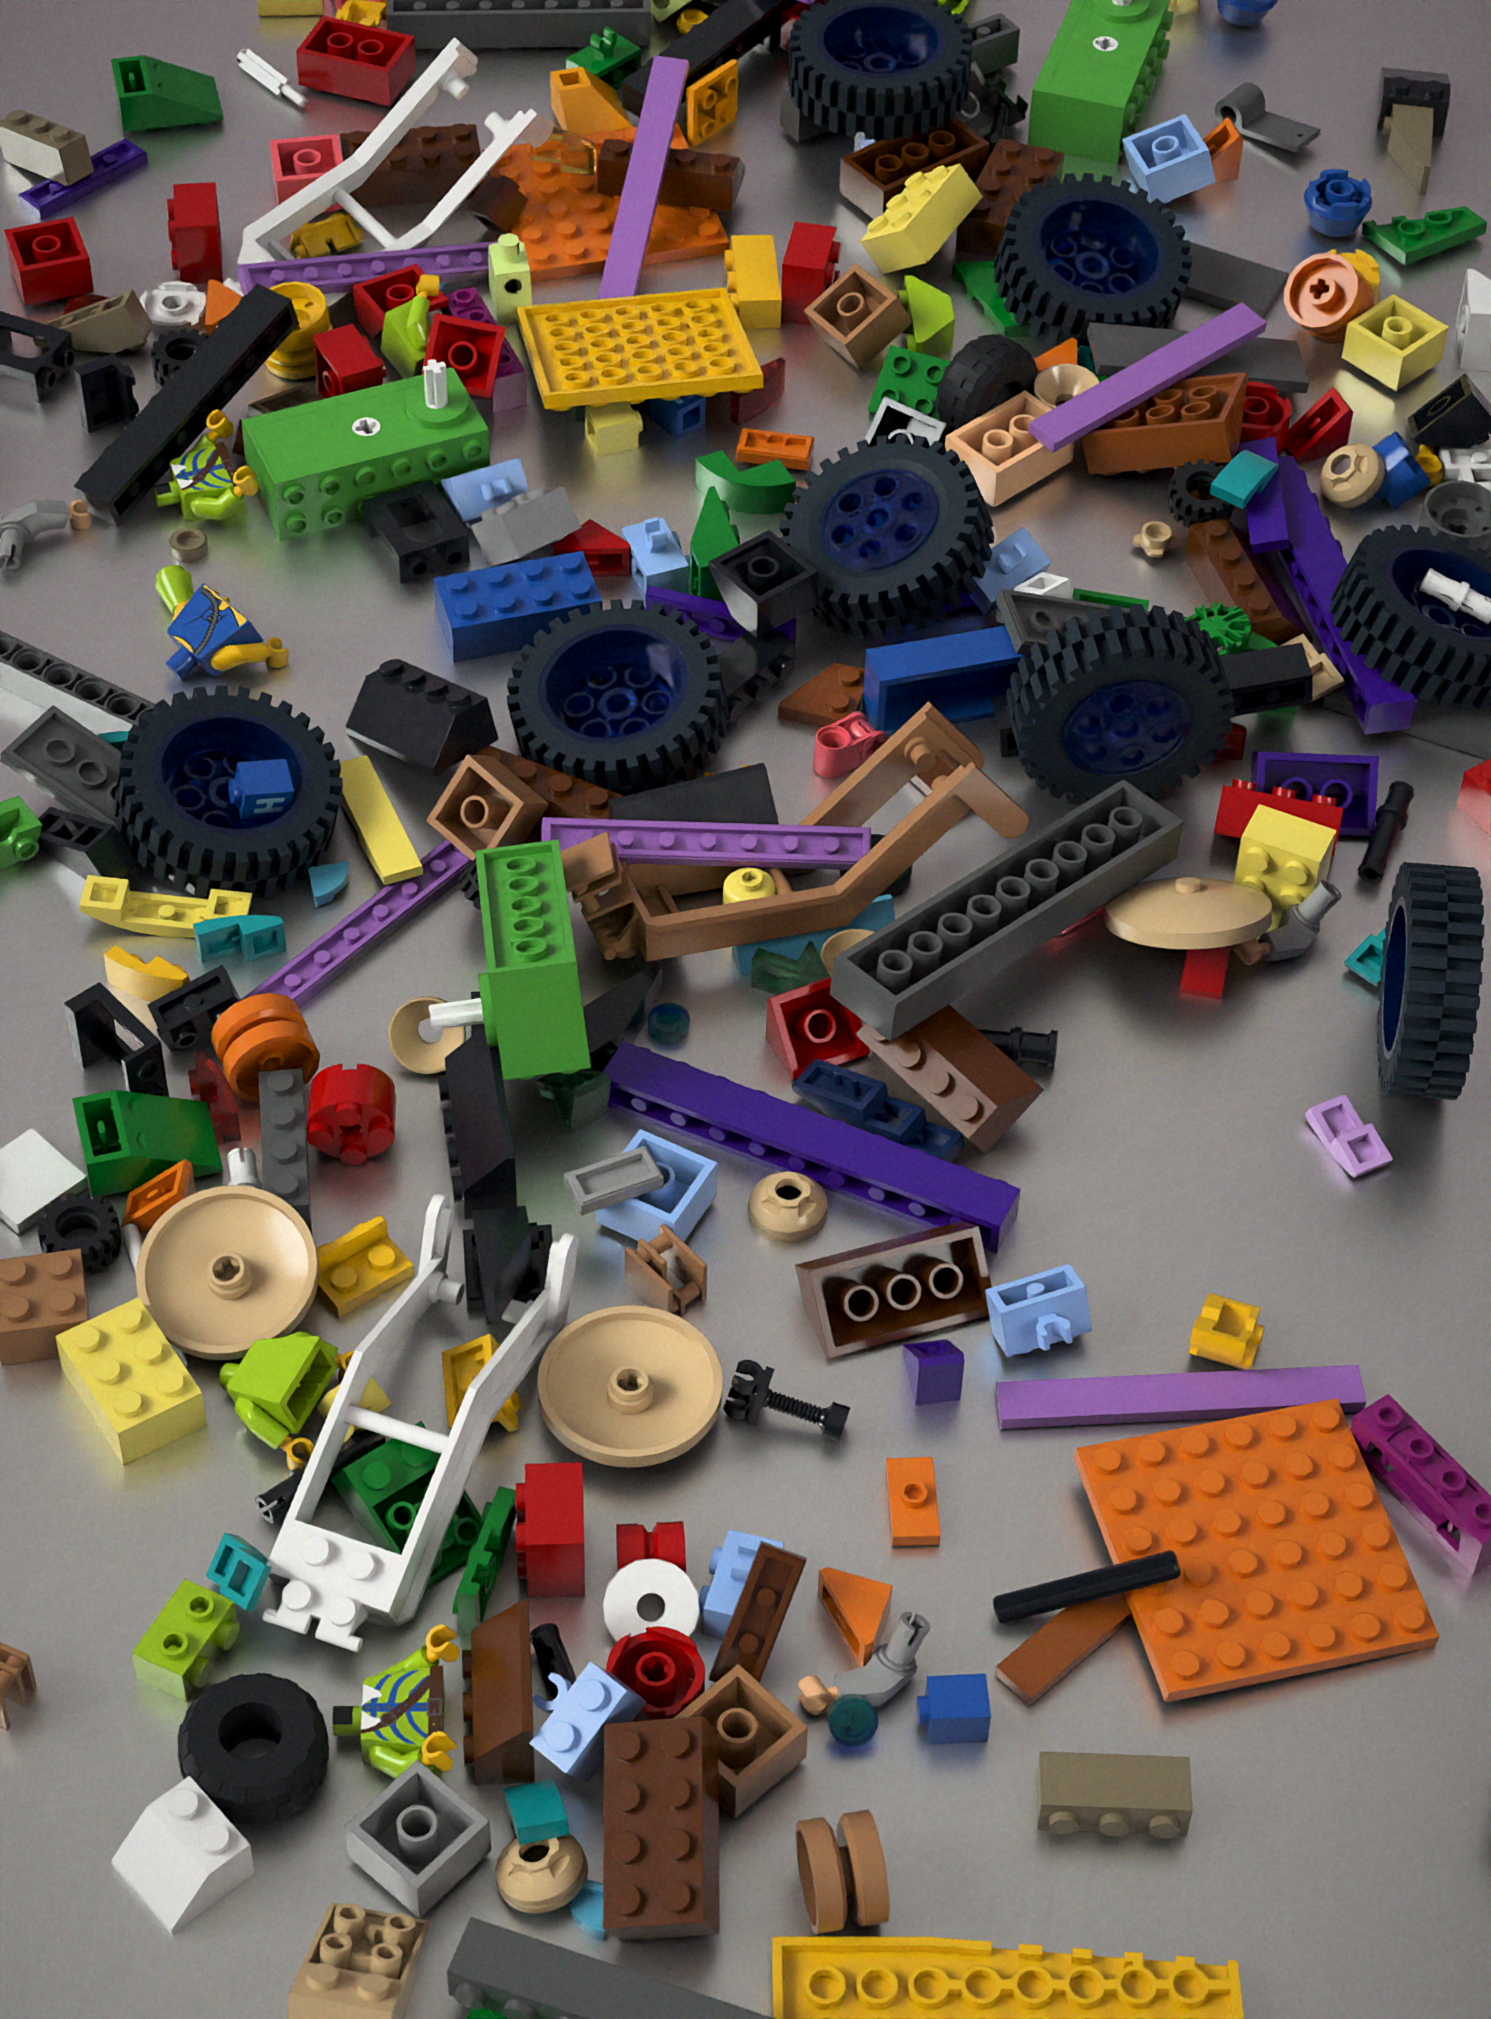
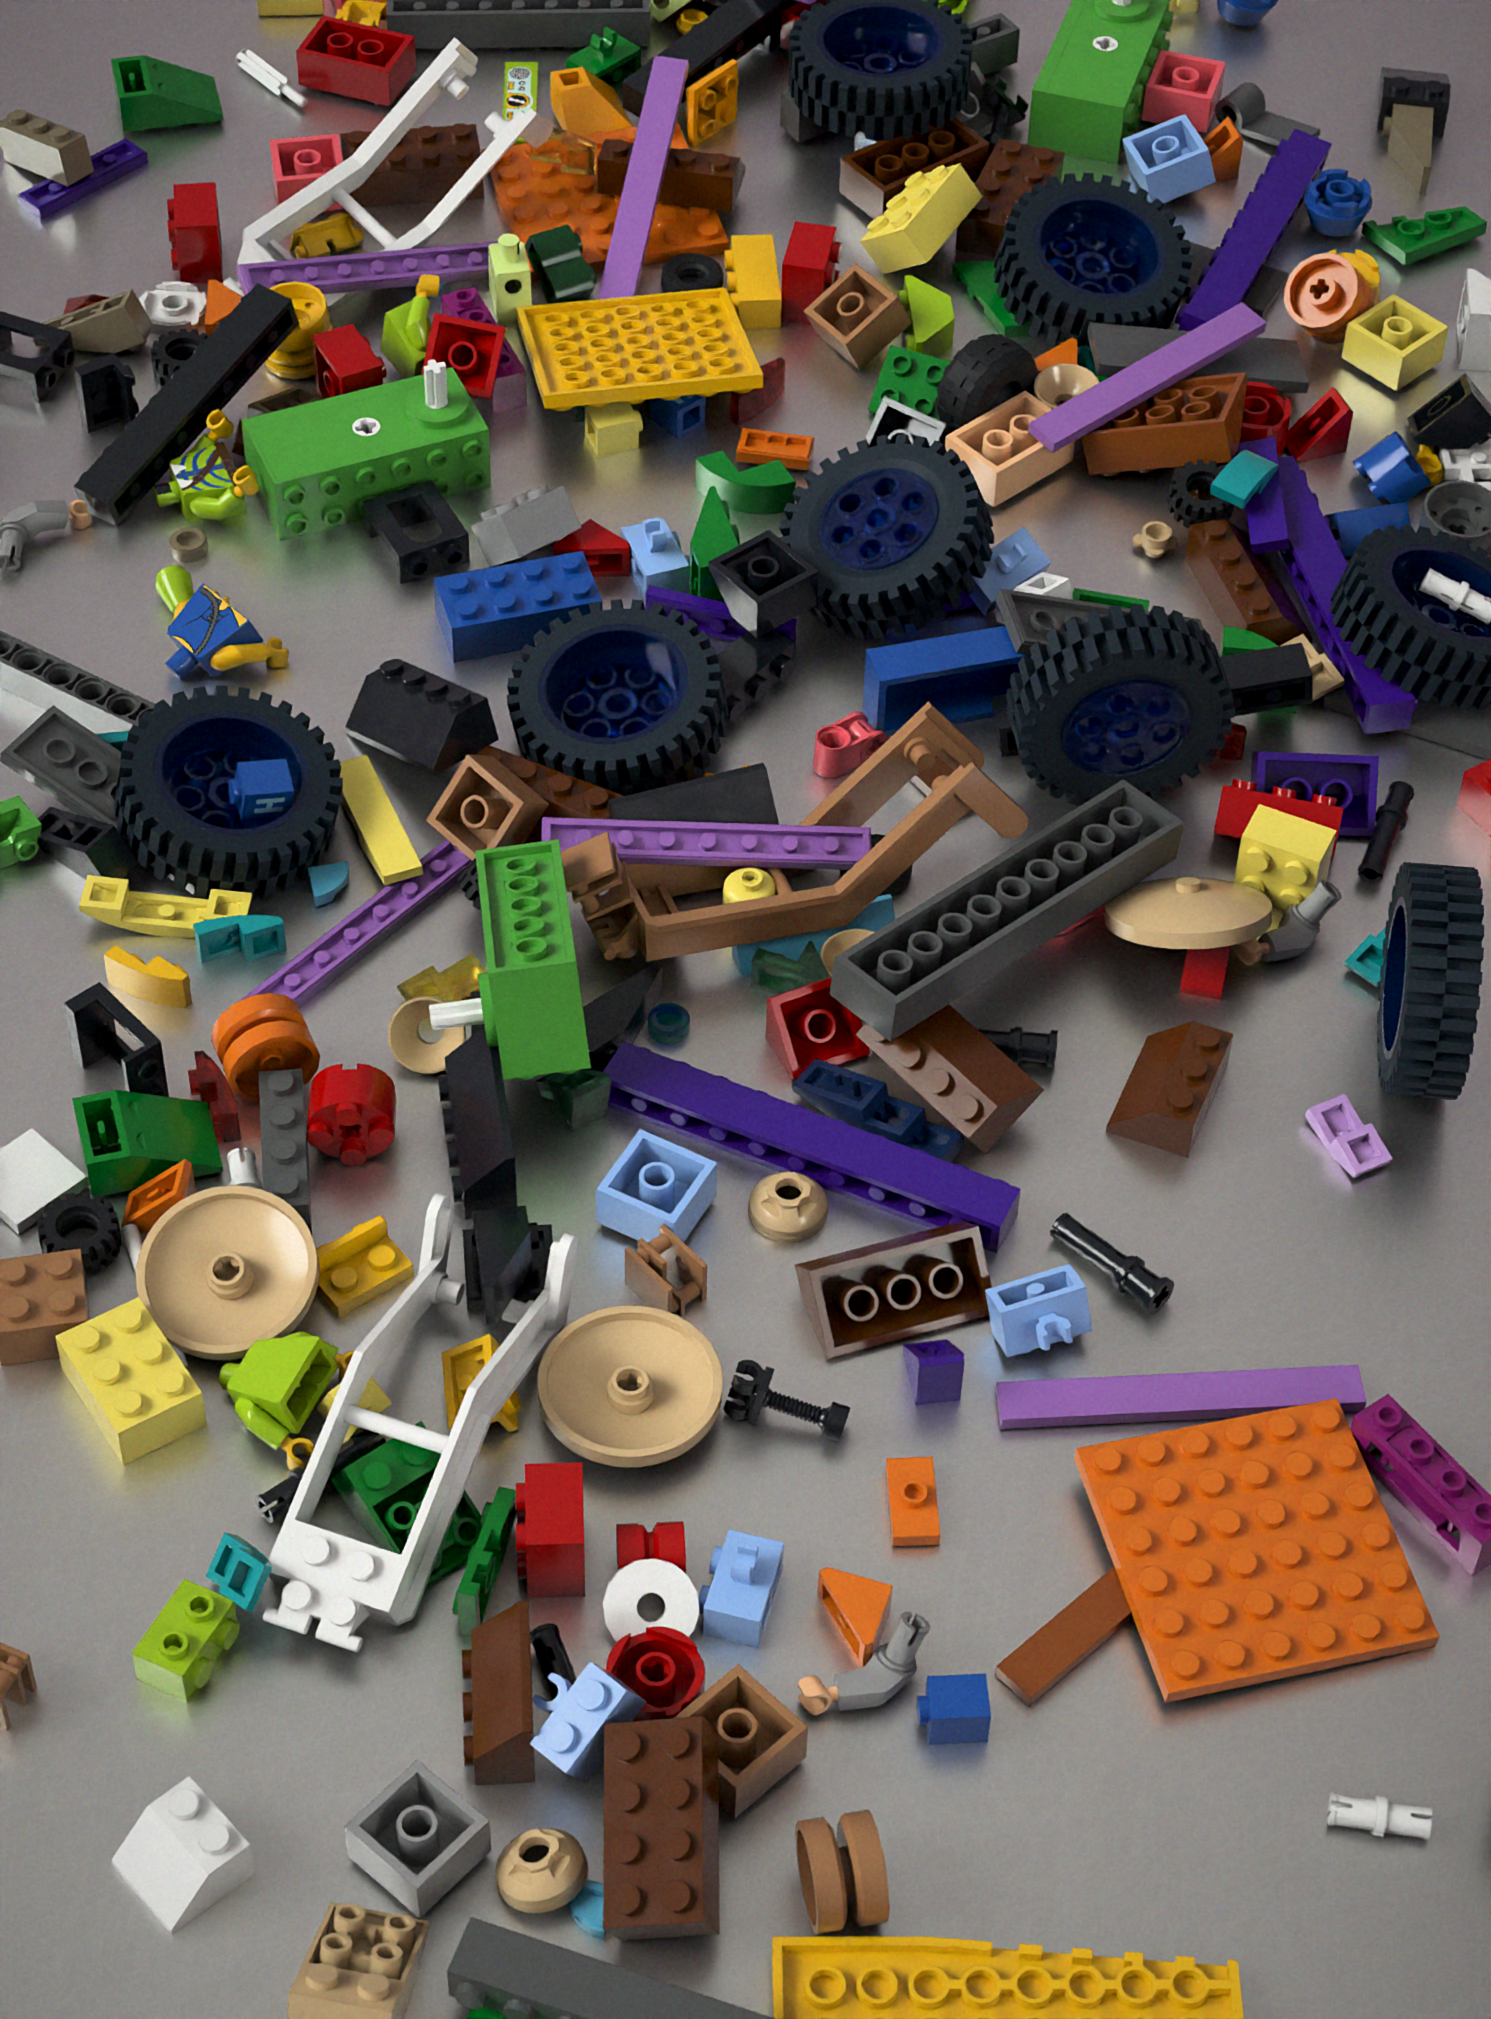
red brick [4,217,94,306] -> none
black bracket [147,965,241,1052] -> none
black tyre [178,1673,329,1826] -> none
torso [332,1625,460,1779] -> none
red slope [352,264,449,339] -> none
light blue brick [441,457,529,528] -> none
reddish brown brick [466,175,528,234] -> none
teal slope [502,1779,569,1845] -> none
light grey tile [564,1145,664,1215] -> none
reddish brown tile [708,1540,807,1683] -> none
dark orange wing [778,663,865,727] -> none
tile [827,1694,878,1747] -> none
black axle [993,1550,1181,1624] -> none
dark tan brick [1036,1751,1193,1839] -> none
green wheel [1184,602,1252,657] -> none
yellow cylinder [1188,1293,1265,1370] -> none
tan piece [1319,443,1385,508] -> none
none -> clear yellow slope [397,953,486,1002]
none -> tile [503,62,538,145]
none -> dark green brick [525,224,596,304]
none -> black tyre [661,253,724,293]
none -> black pin [1050,1213,1174,1314]
none -> reddish brown slope [1106,1021,1233,1158]
none -> coral brick [1142,50,1226,133]
none -> dark purple brick [1174,128,1332,331]
none -> blue panel [1324,502,1410,557]
none -> white pin [1327,1793,1433,1840]

